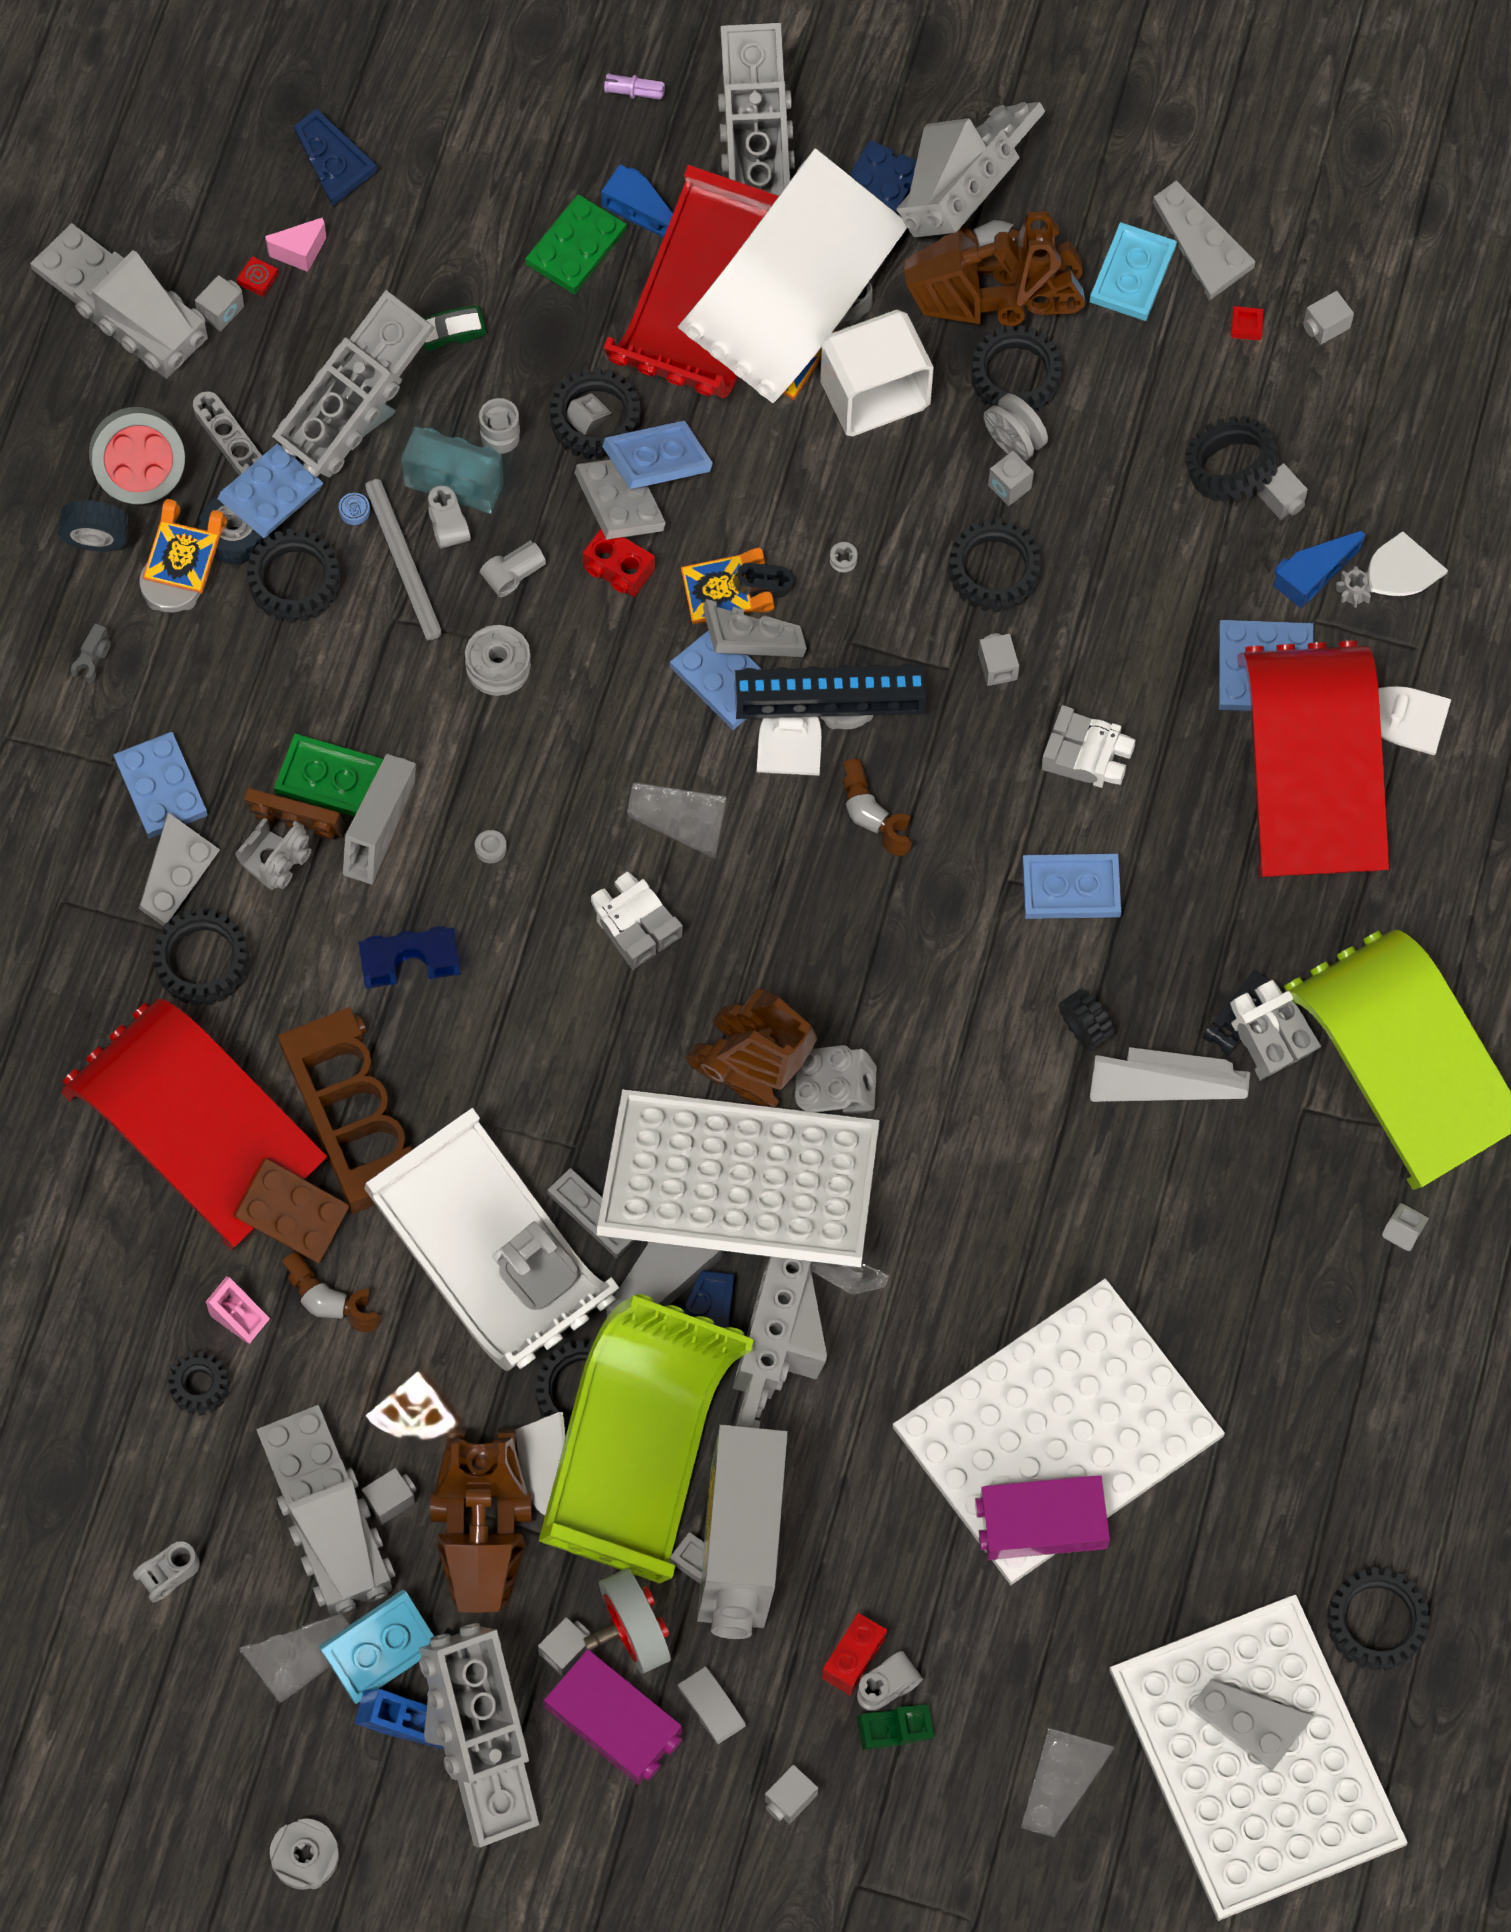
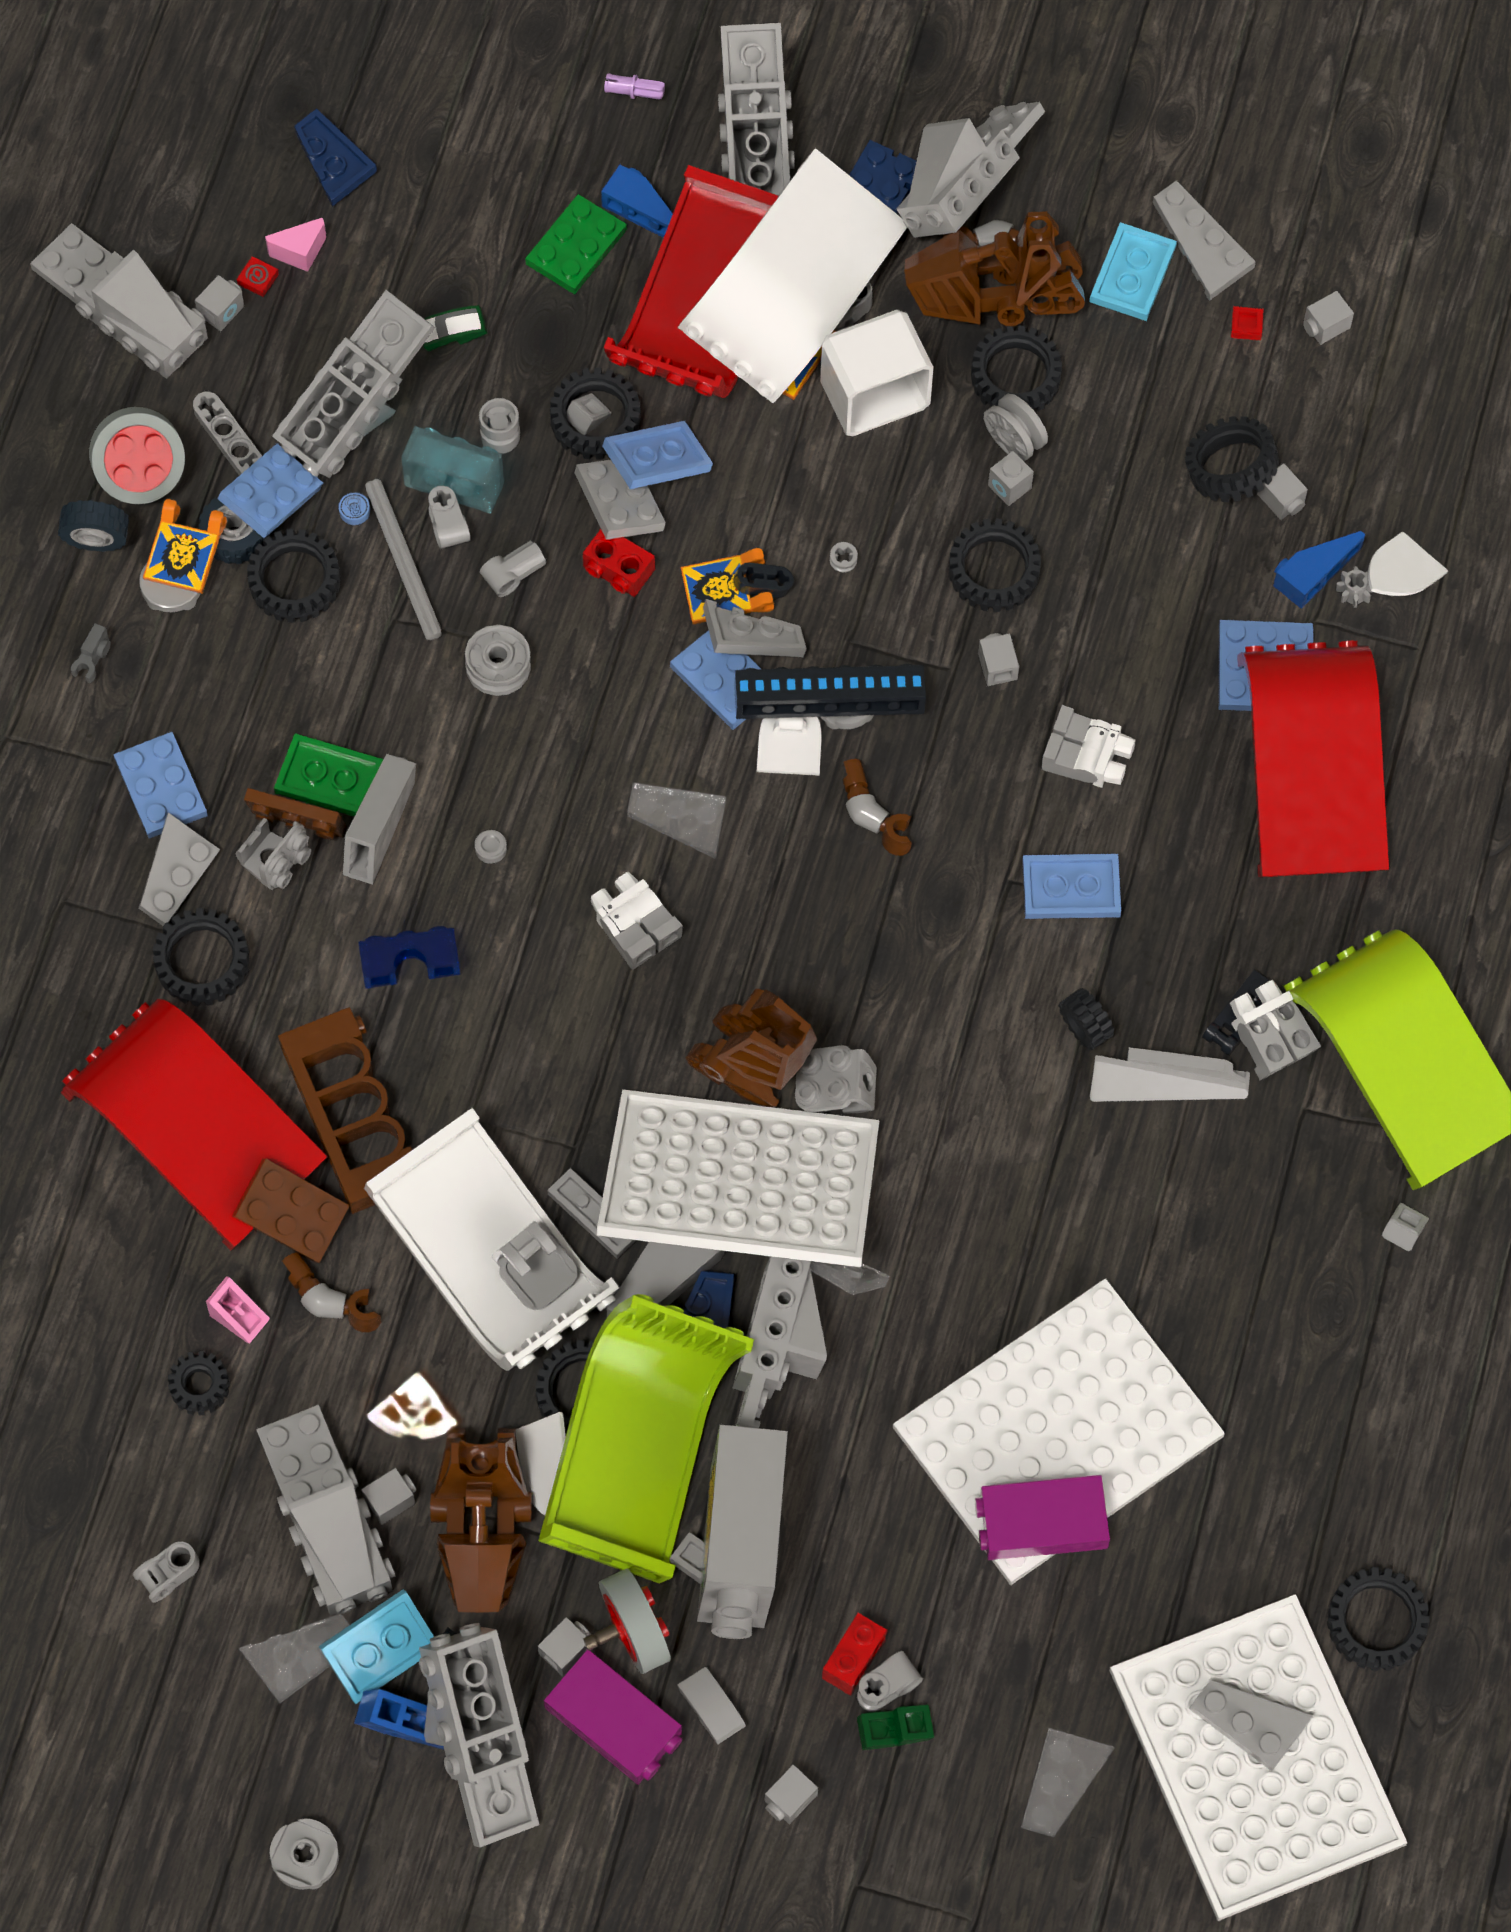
white shield [1378,686,1451,755] -> none

